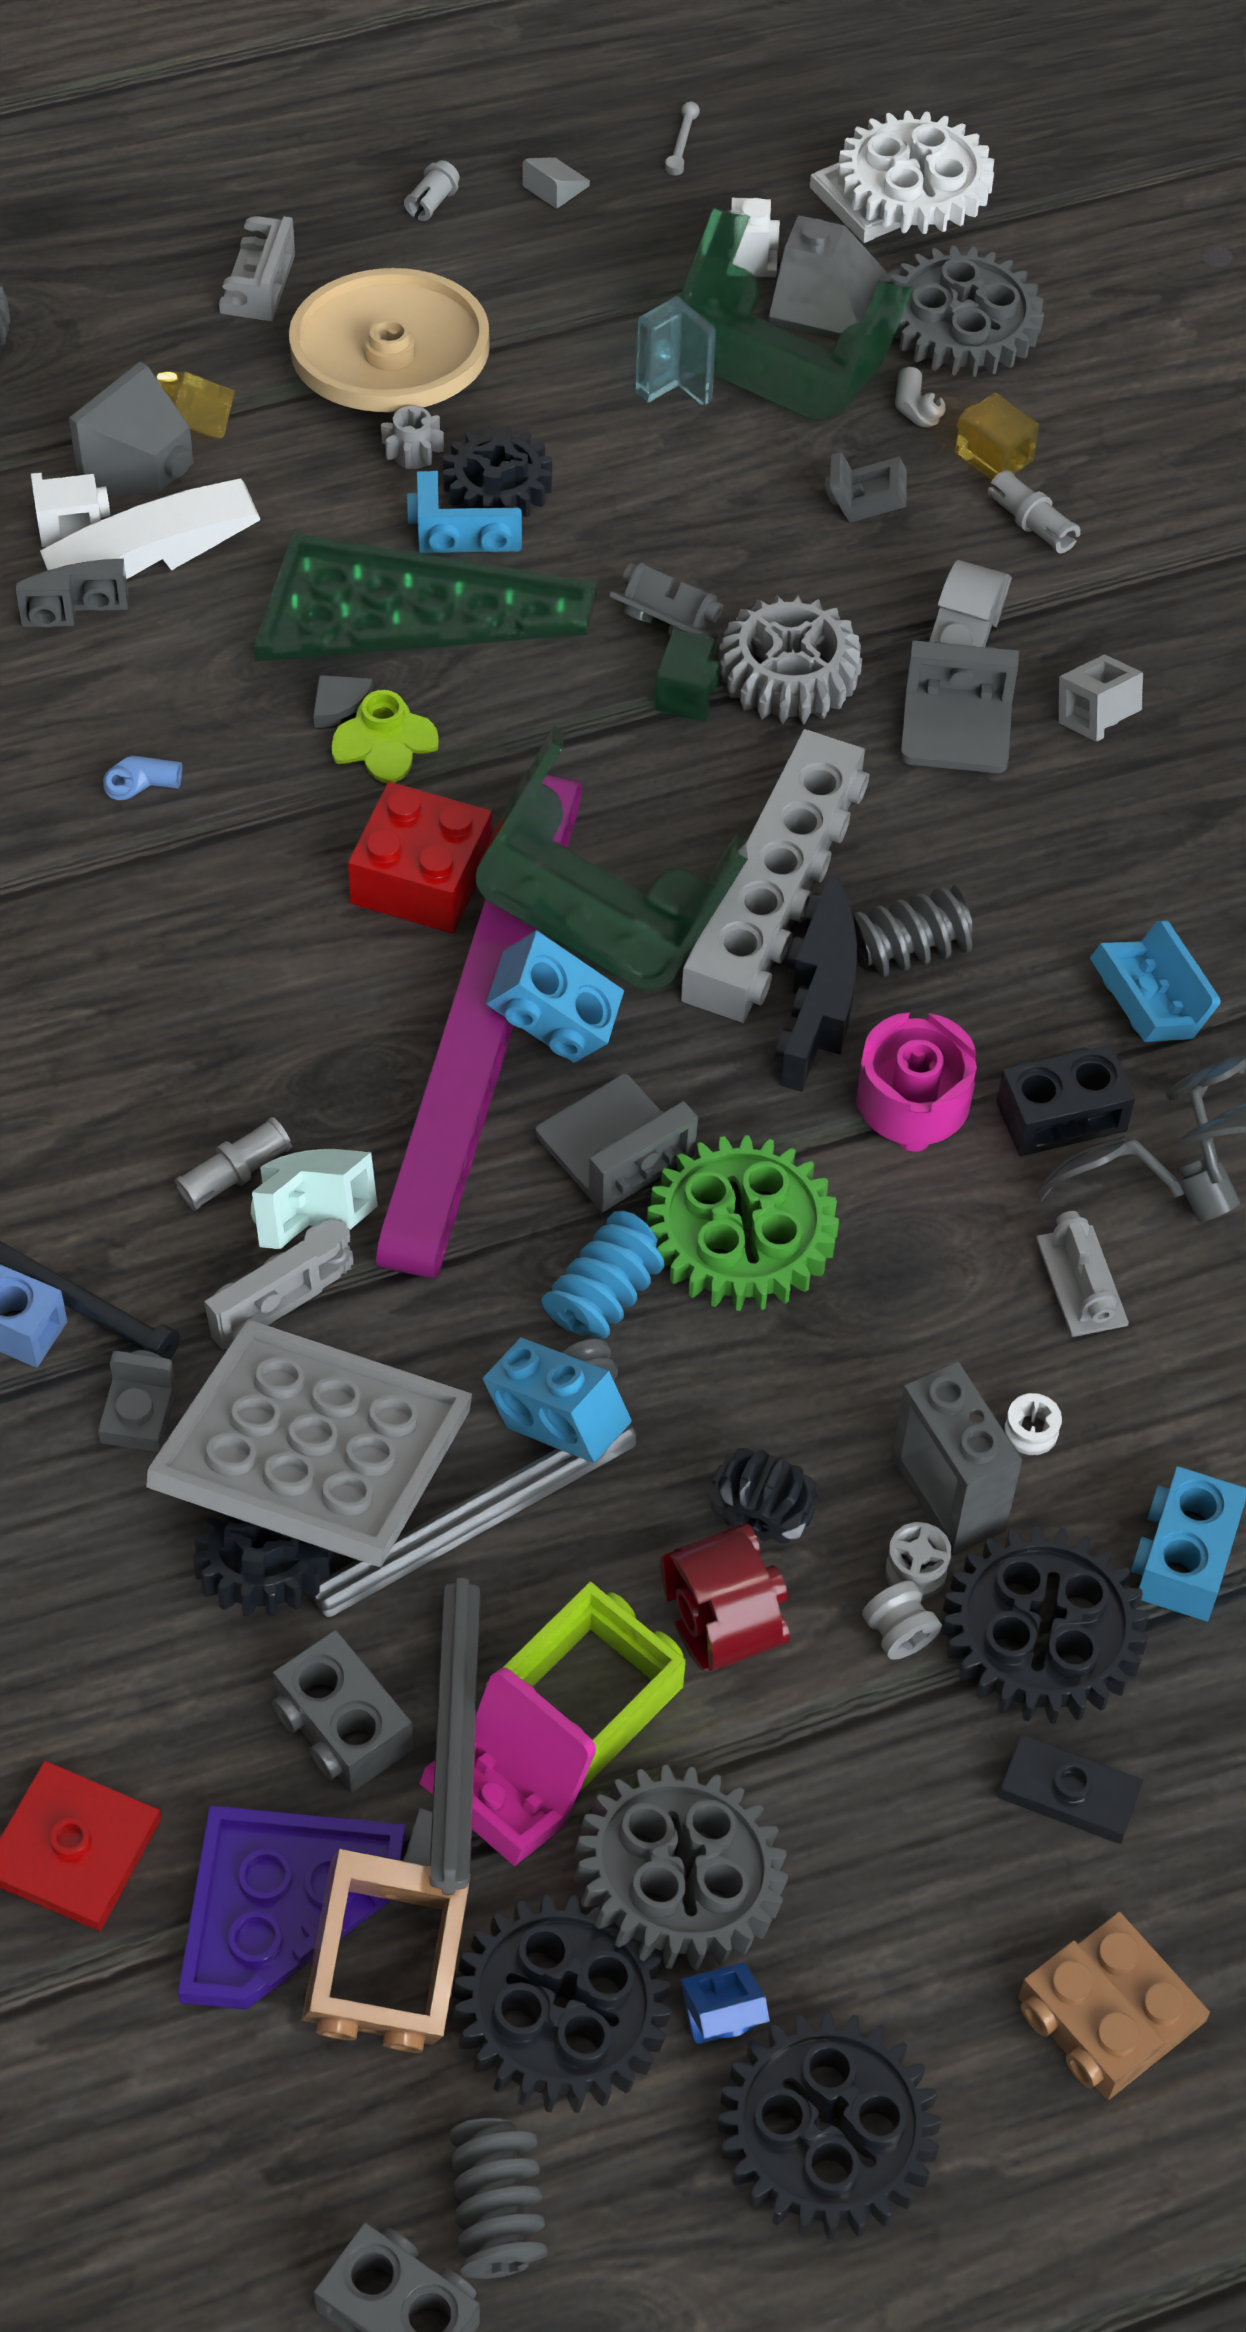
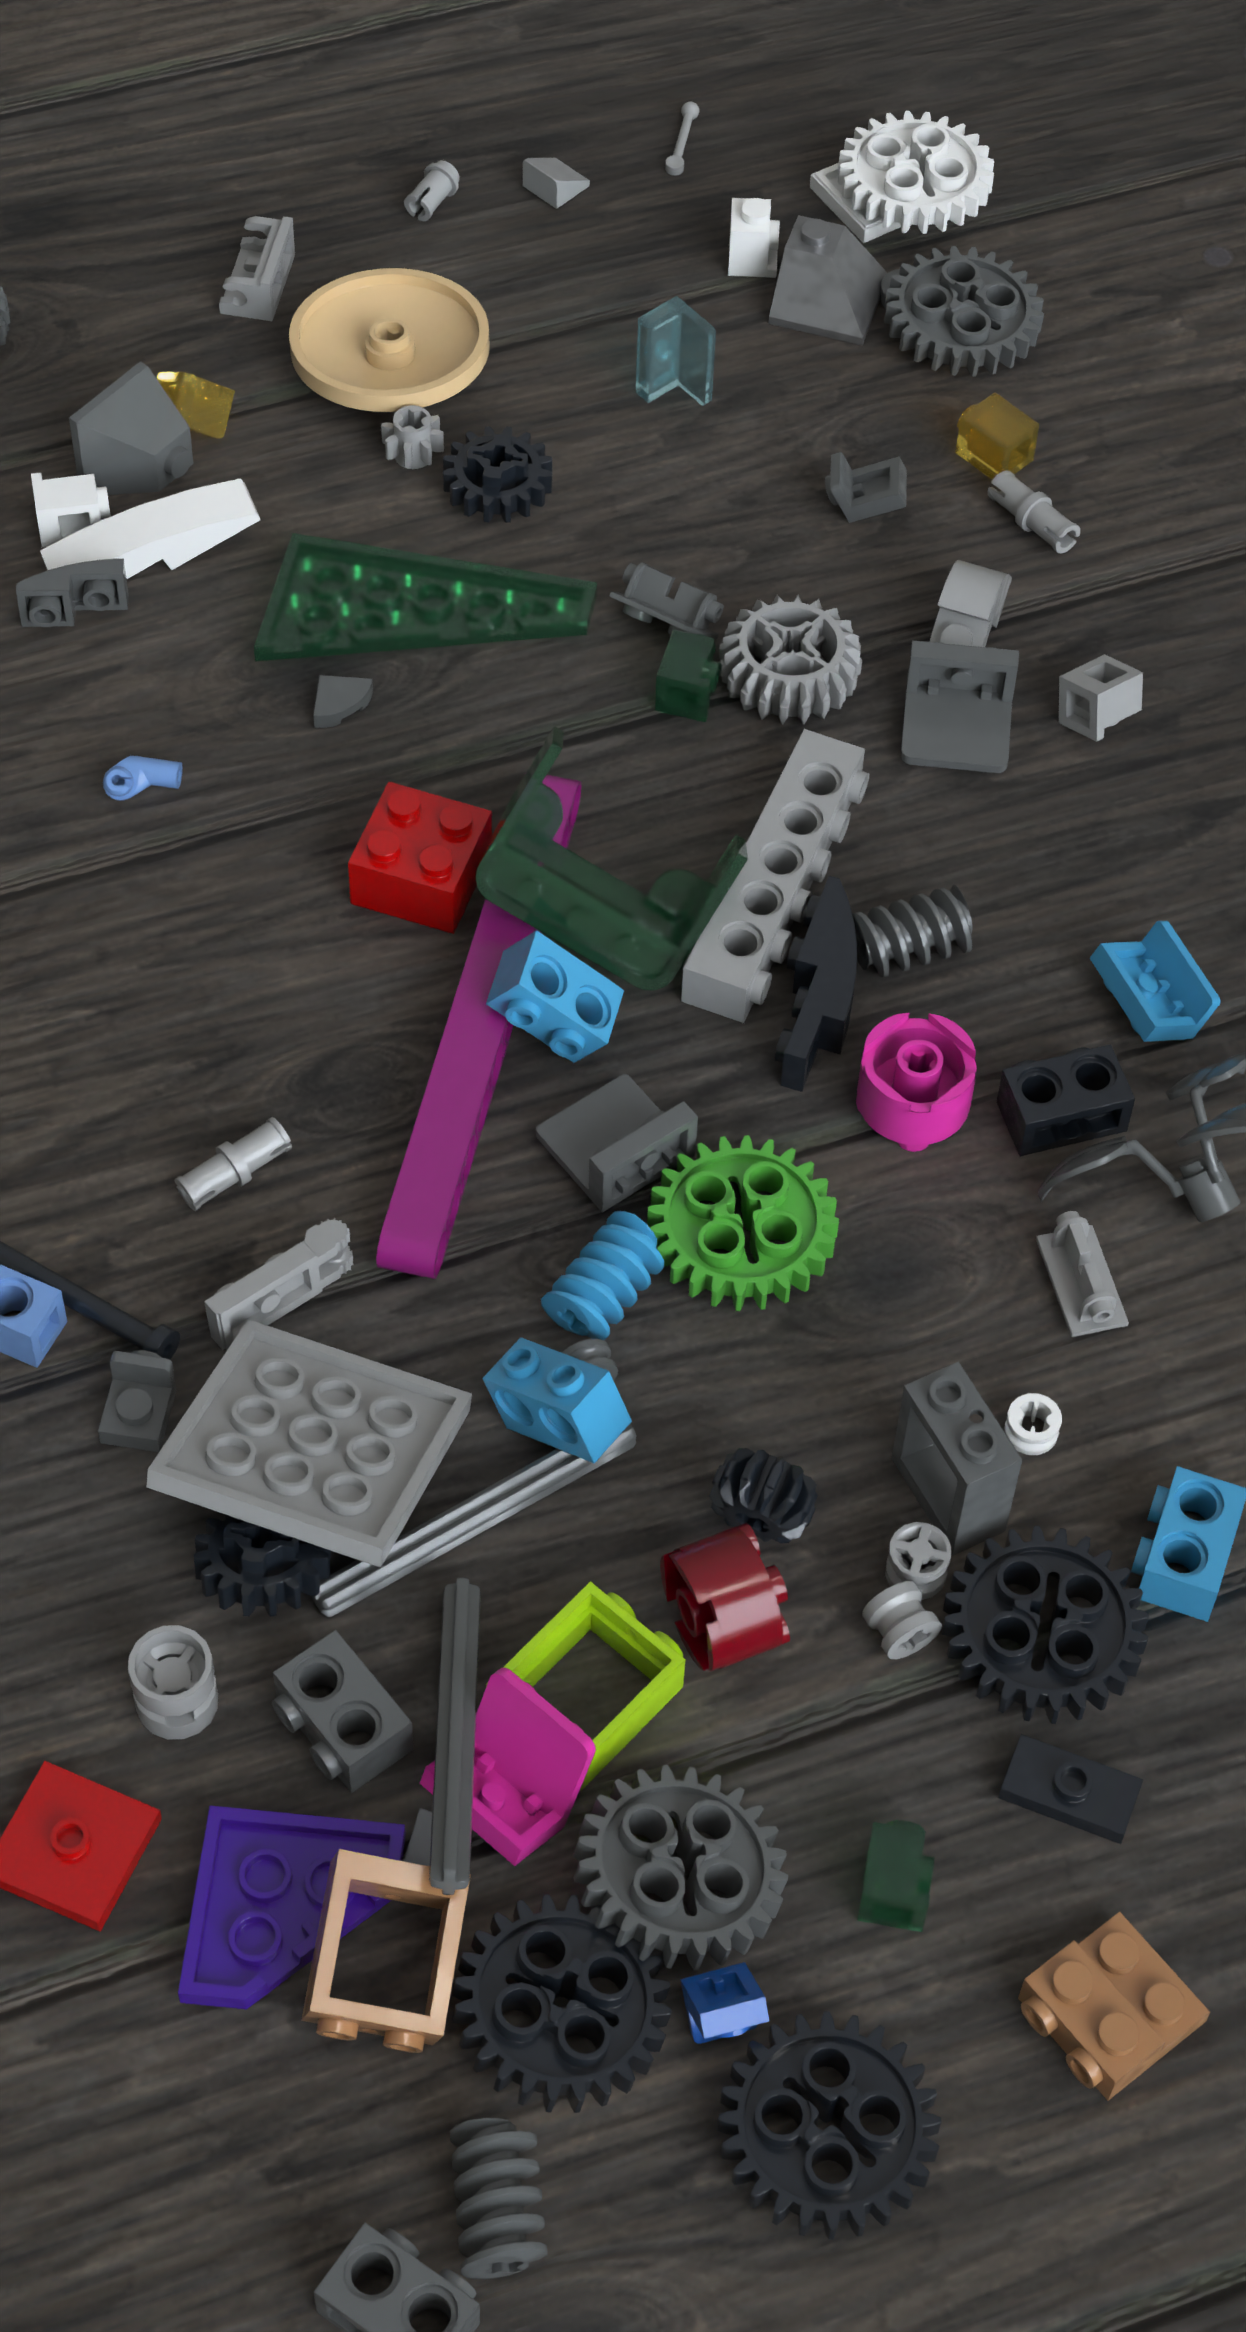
light aqua brick [251,1149,378,1249] -> none
lime plate [332,690,439,783] -> none
dark azure bracket [407,471,522,553] -> none
clear green windscreen [667,208,913,420] -> none
light grey arm [895,367,946,427] -> none
none -> light grey wheel [128,1625,218,1740]
none -> clear green brick [857,1820,935,1932]

